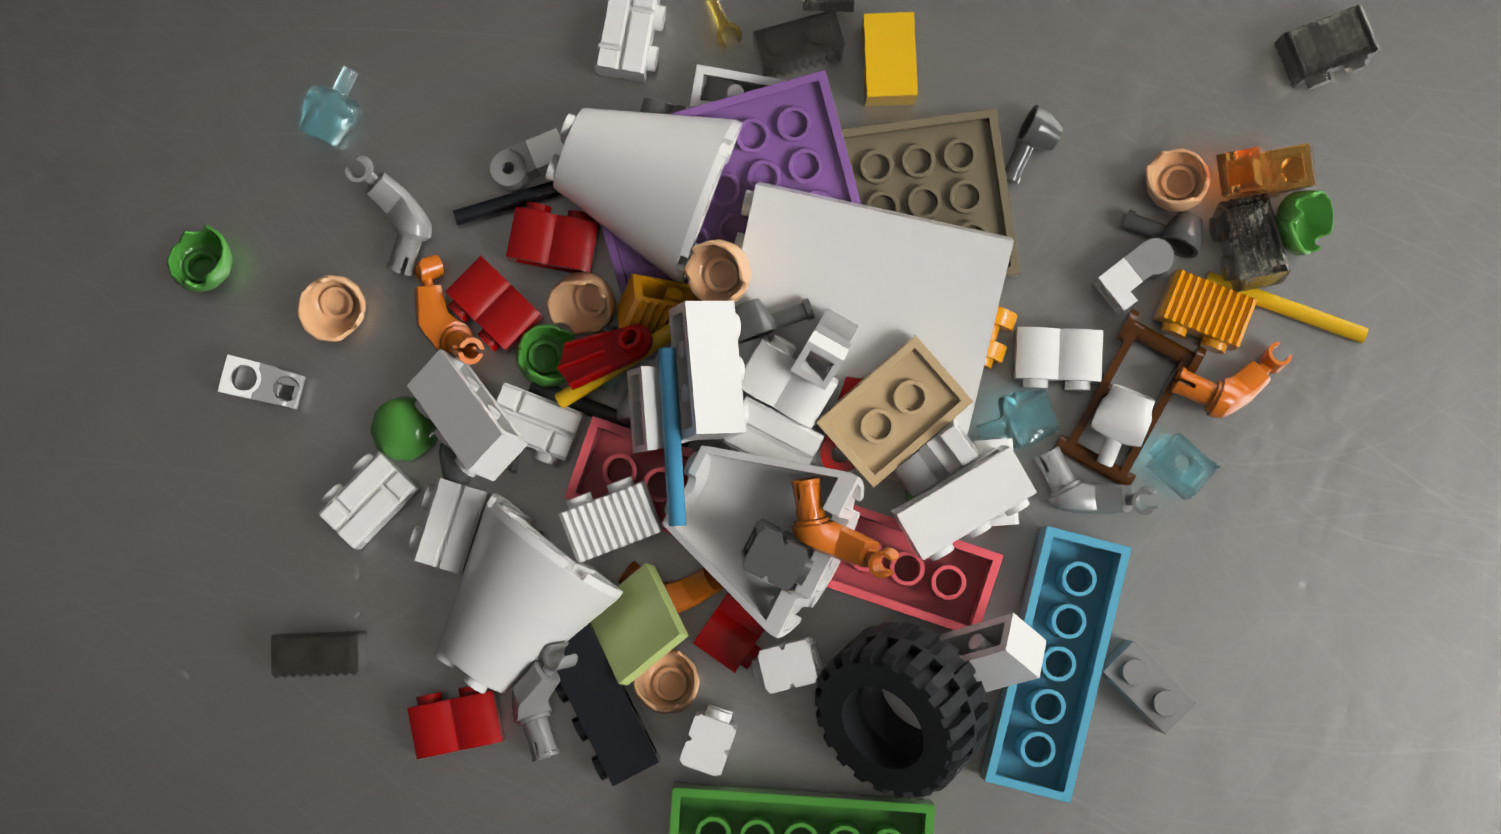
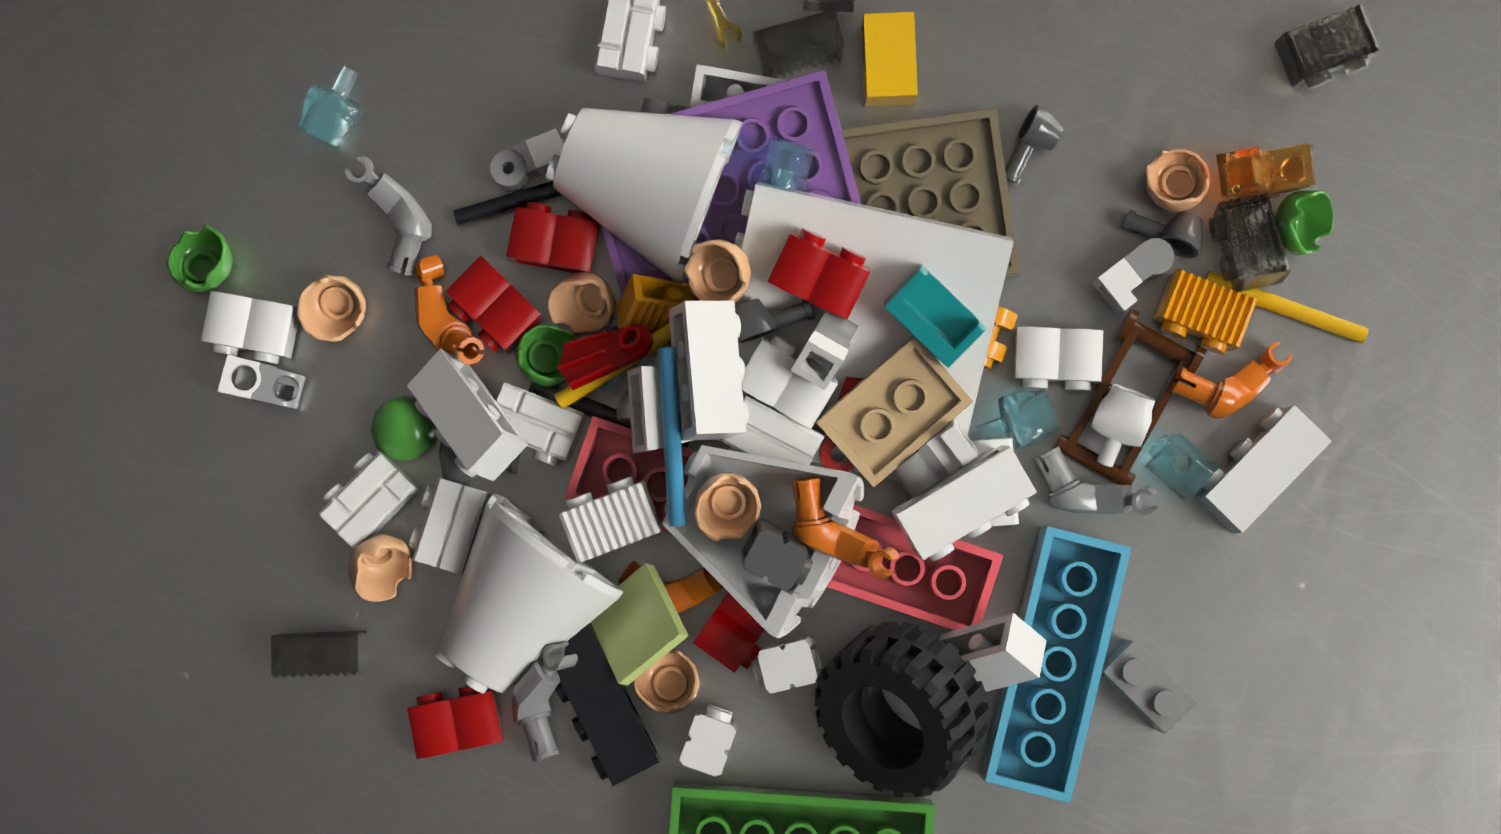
none -> white brick [201,291,299,364]
none -> light nougat hair [348,534,413,603]
none -> light nougat hair [693,473,762,542]
none -> clear light blue brick [763,137,816,190]
none -> red brick [767,228,871,320]
none -> teal panel [884,264,986,368]
none -> white brick [1197,405,1332,534]

